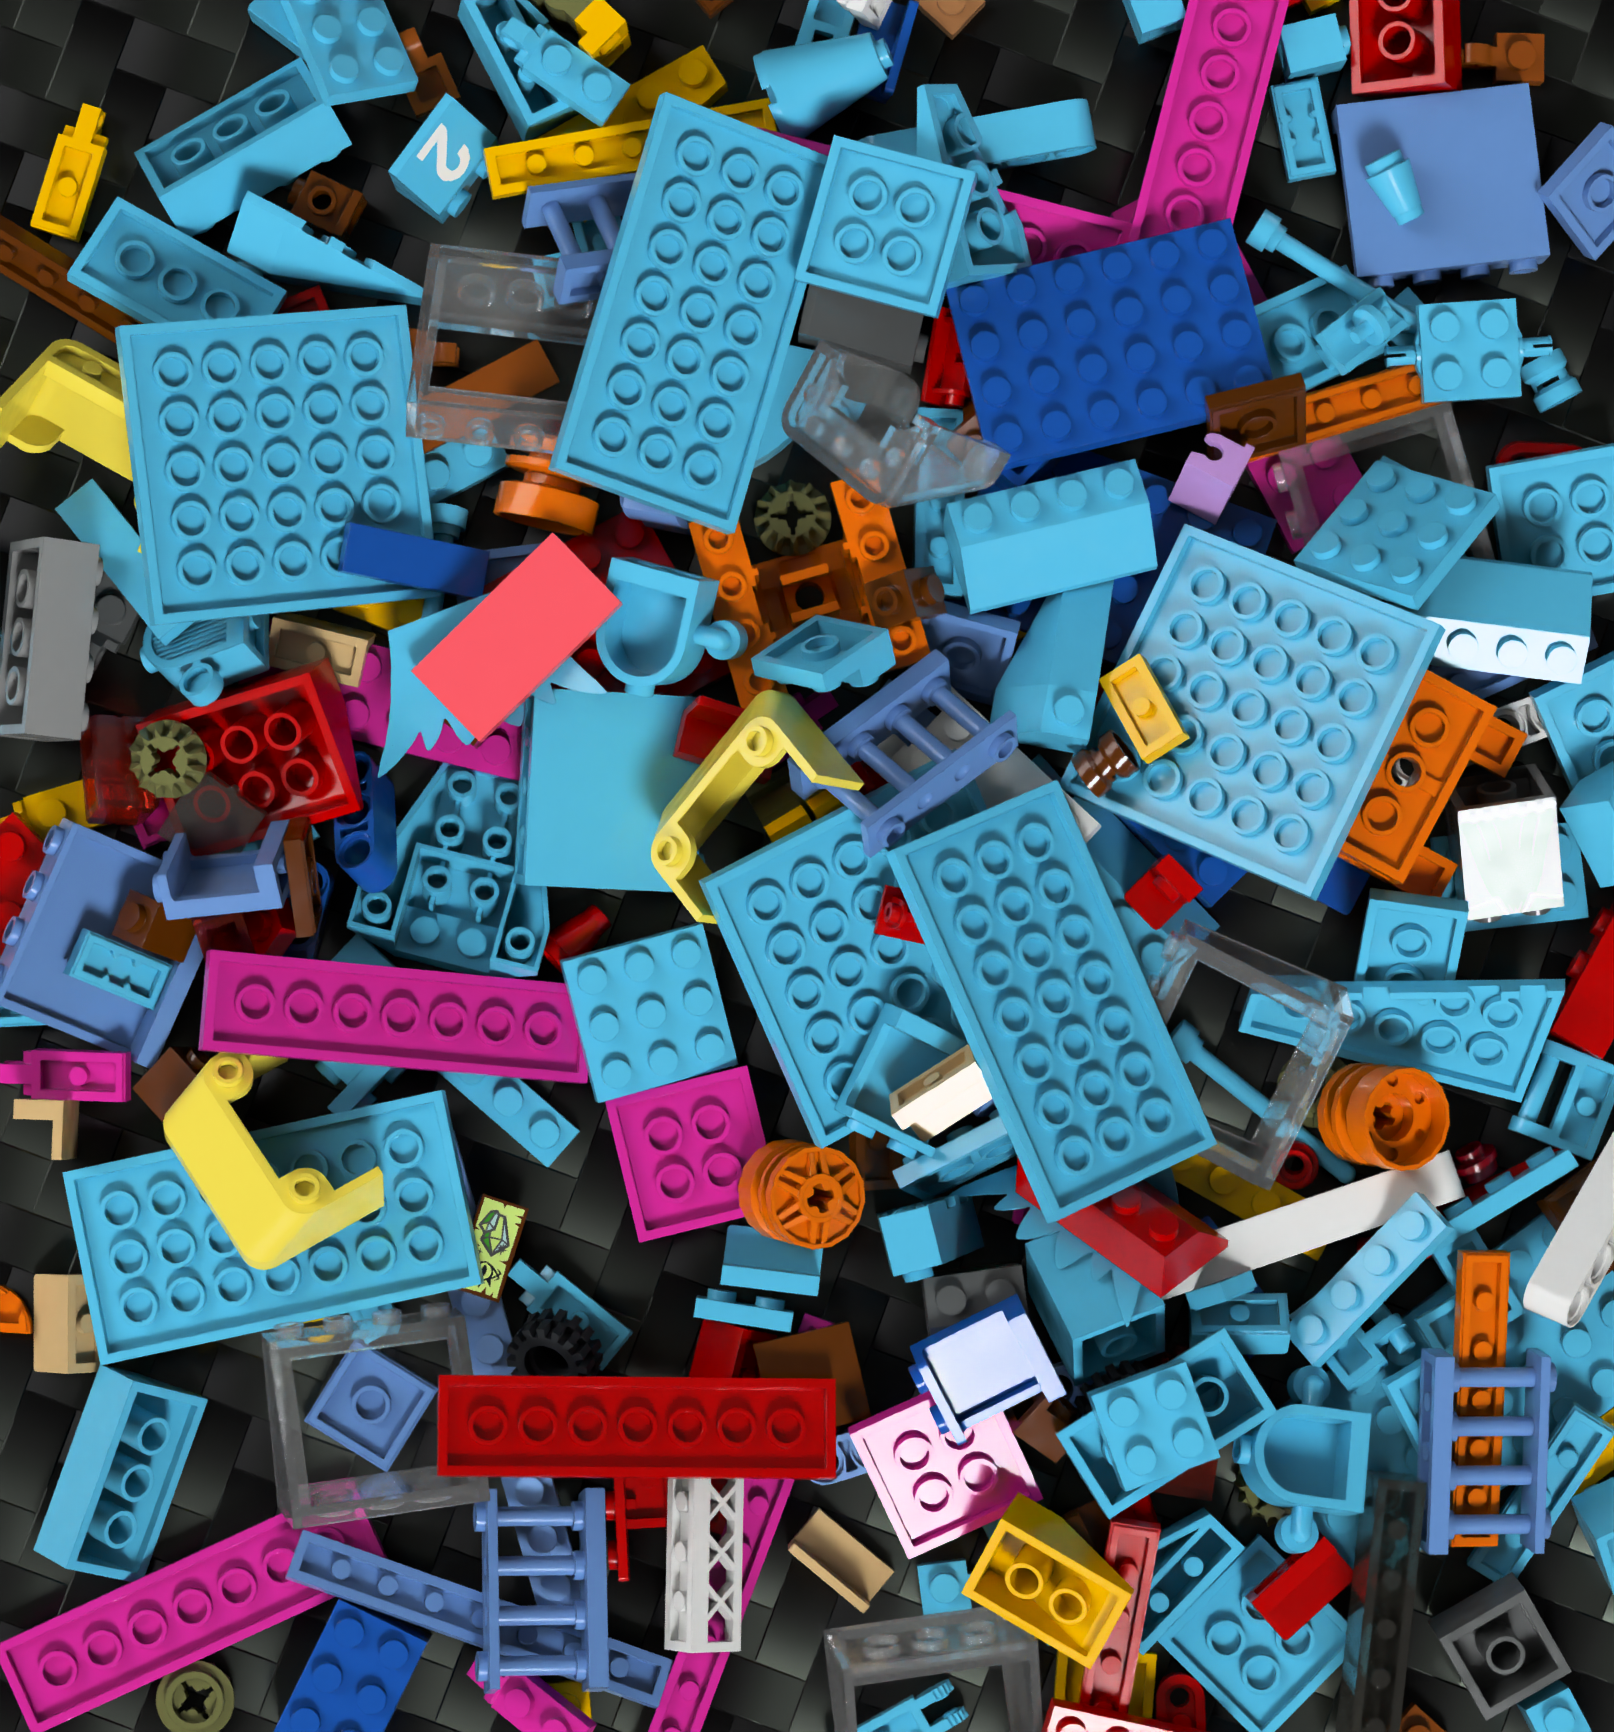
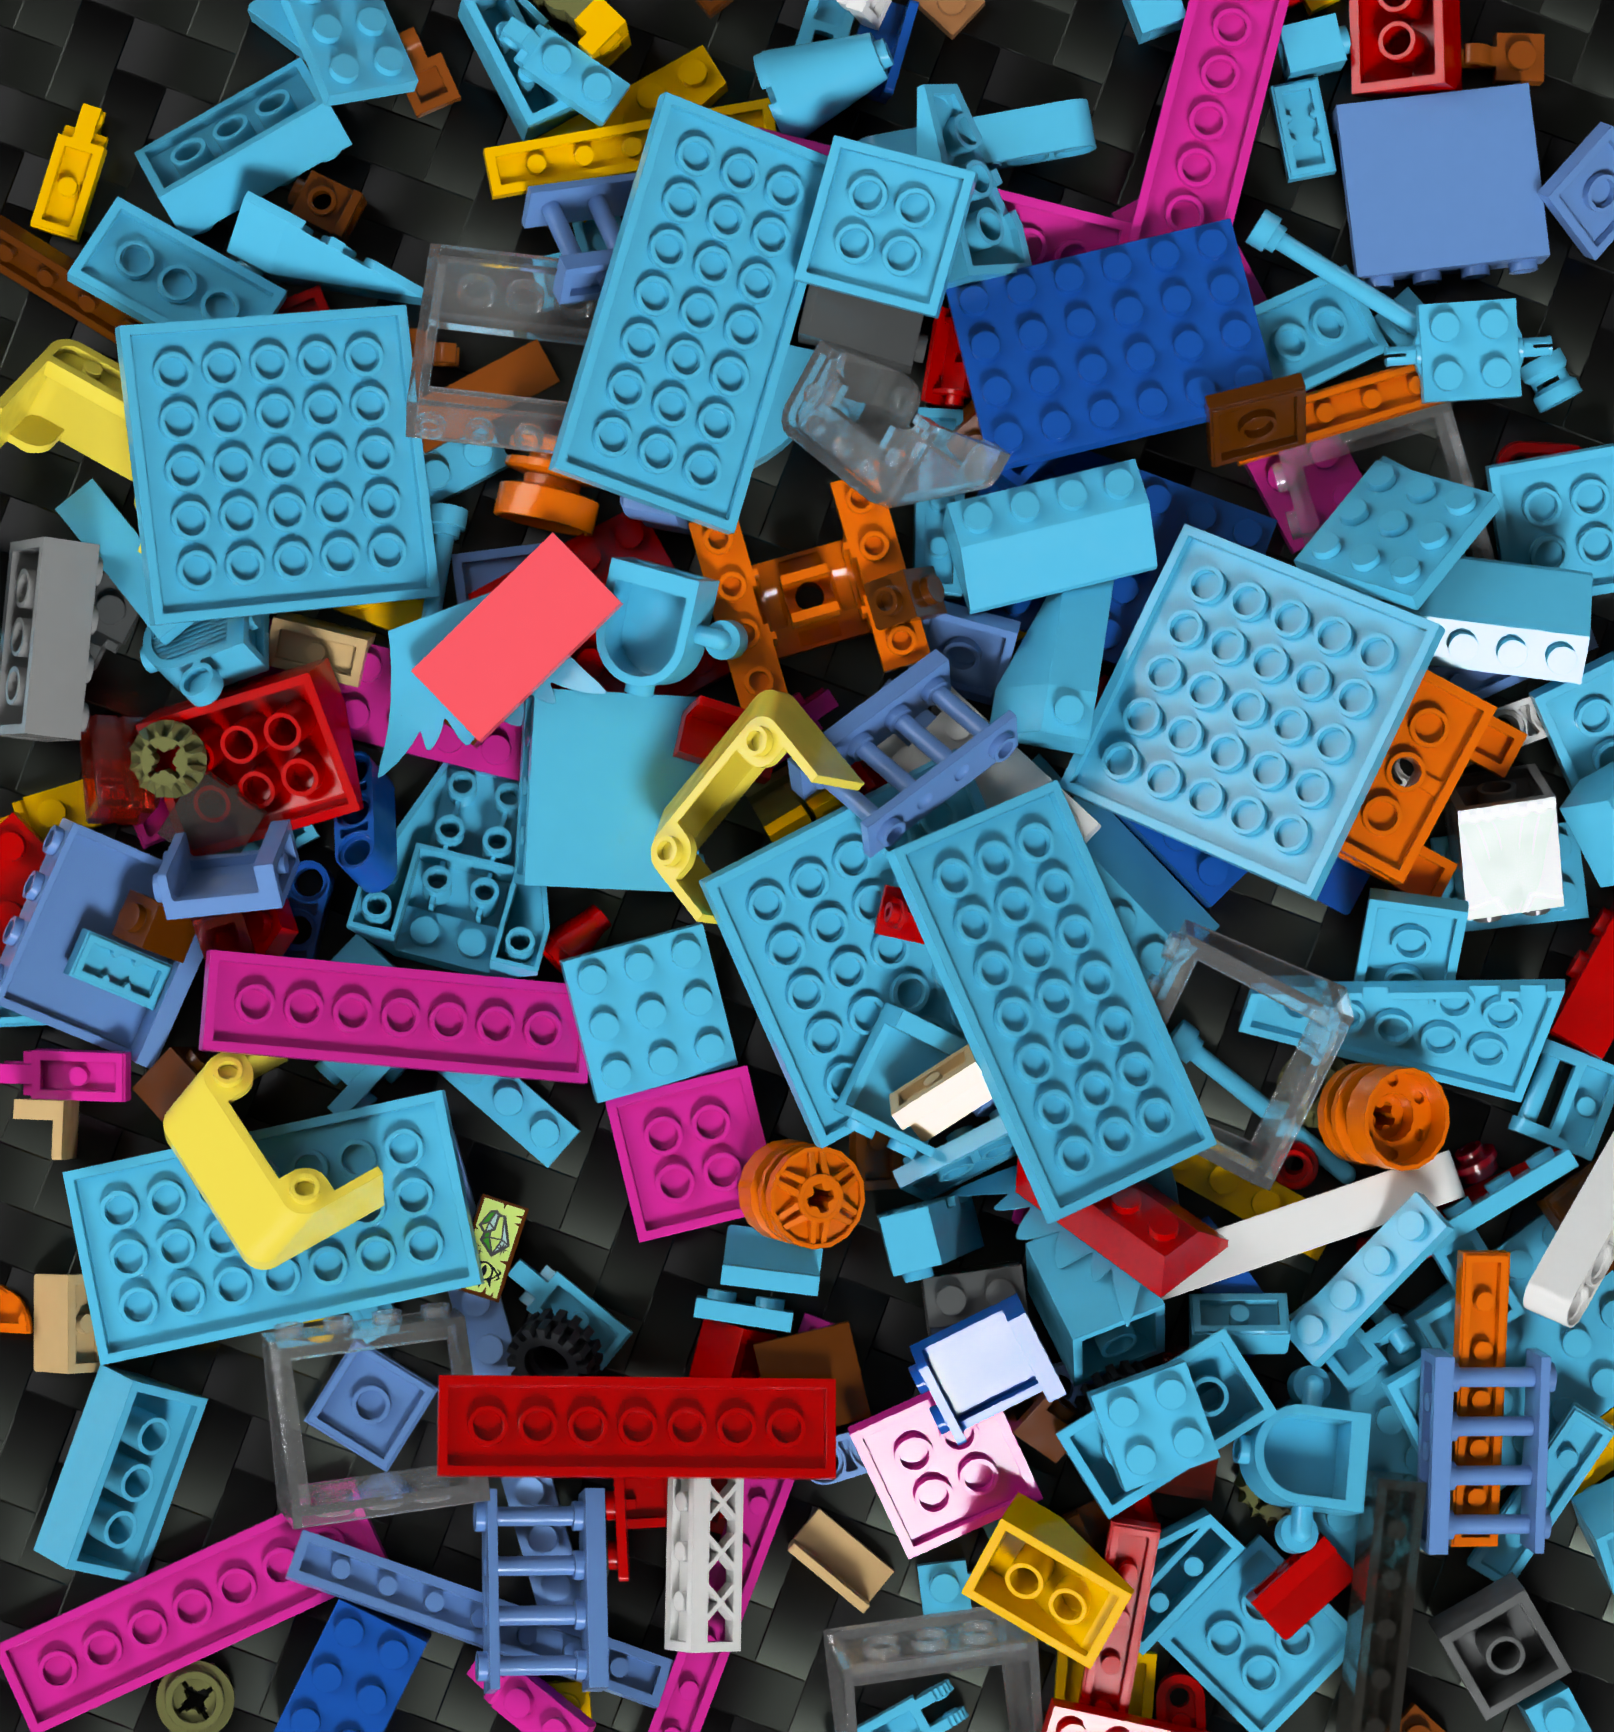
reddish brown tile [283,817,323,938] -> none
blue tile [338,522,490,599] -> none
medium azure slope [388,93,499,224] -> none
medium azure plate [751,614,896,692] -> none
olive gear [754,479,832,556] -> none
reddish brown wheel [1071,729,1140,798] -> none
yellow plate [1099,653,1190,764] -> none
red slope [1124,854,1203,930] -> none
lavender hinge [1168,433,1255,525] -> none
medium azure tile [1185,1270,1257,1311] -> none
medium azure hips [1314,287,1409,376] -> none
medium azure cone [1364,149,1425,226] -> none

